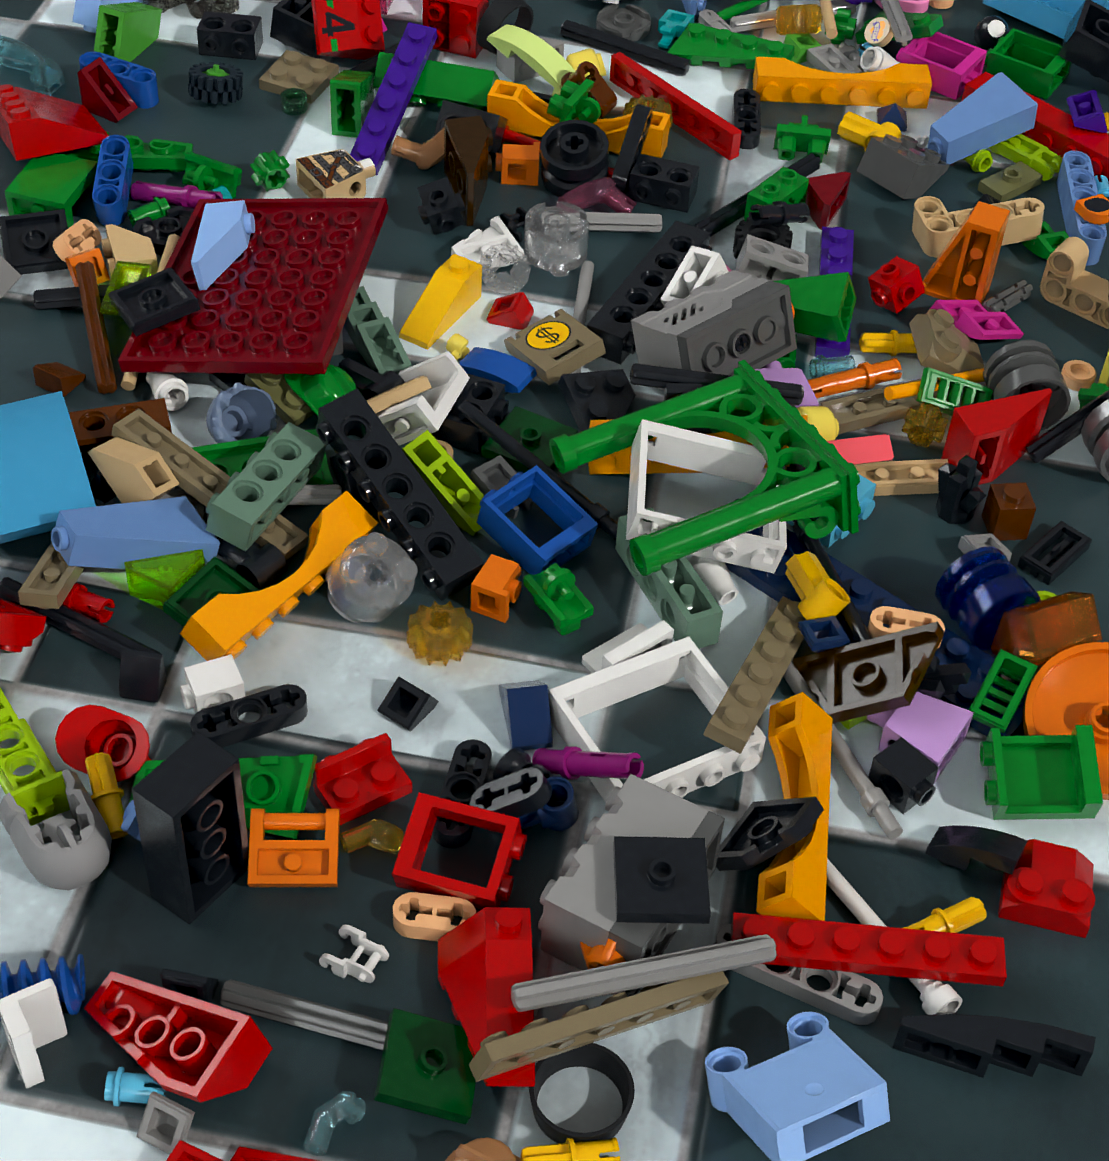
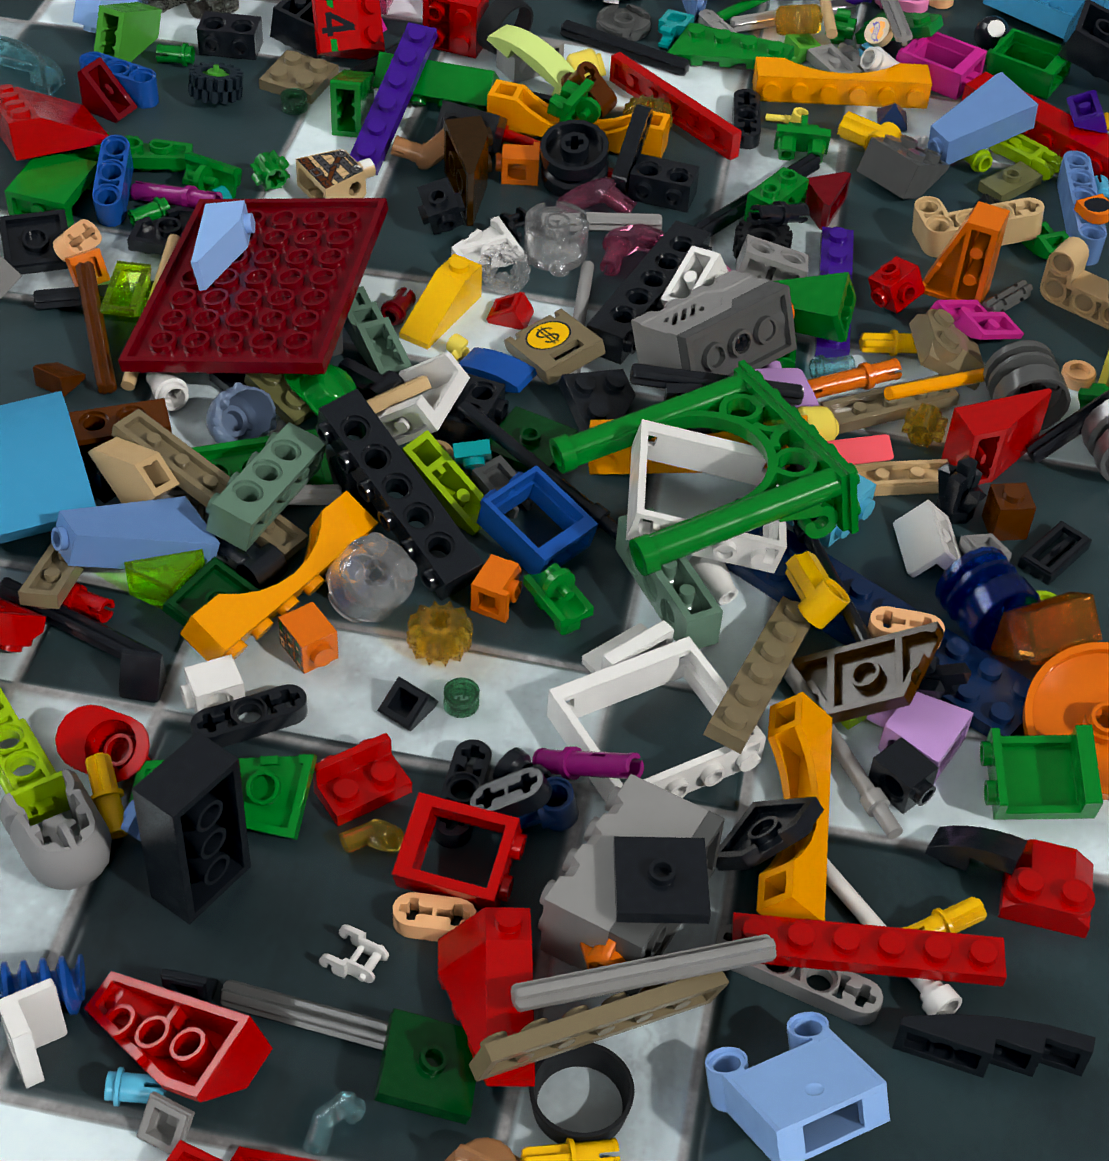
tan slope [101,224,158,283] -> none
black plate [108,268,200,337] -> none
orange plate [247,808,340,887] -> none
dark blue slope [499,680,553,751] -> none
dark blue slope [798,616,850,652] -> none
green slope [916,367,993,416] -> none
green slope [969,649,1038,734] -> none
none -> green pin [156,43,195,67]
none -> orange brick [278,602,339,674]
none -> dark red pin [381,287,416,326]
none -> clear green bush [443,677,480,718]
none -> teal plate [452,439,492,476]
none -> clear pink arm [600,224,664,276]
none -> light yellow hand [765,107,809,124]
none -> white panel [893,499,966,578]

